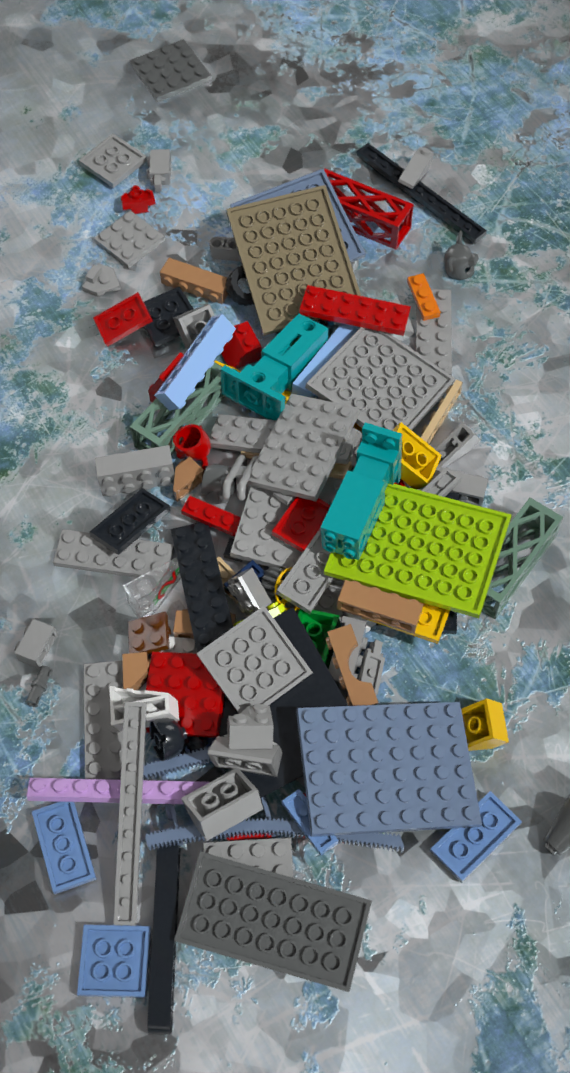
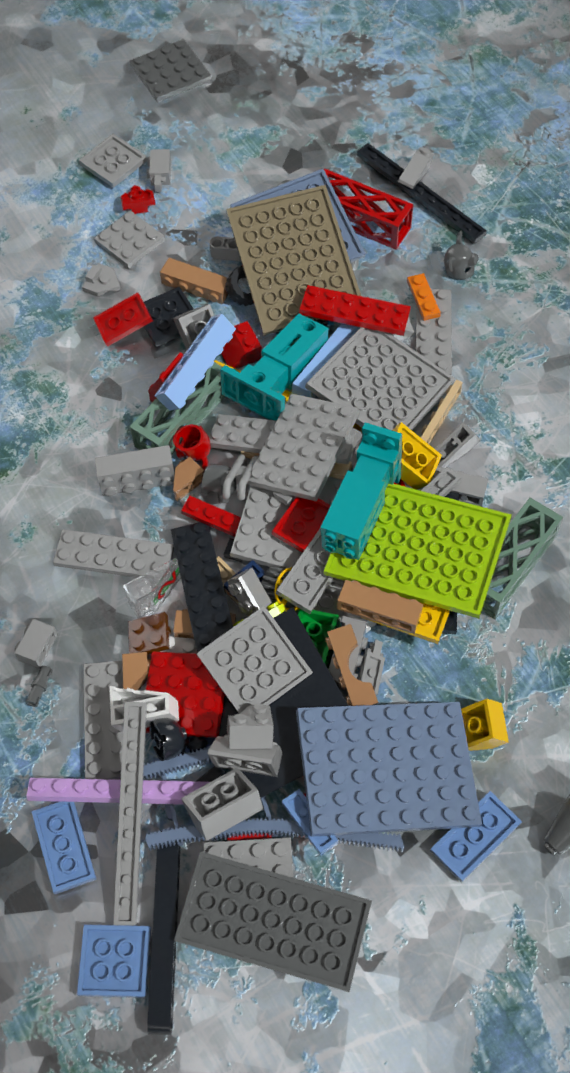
black plate [90,488,170,555] -> none

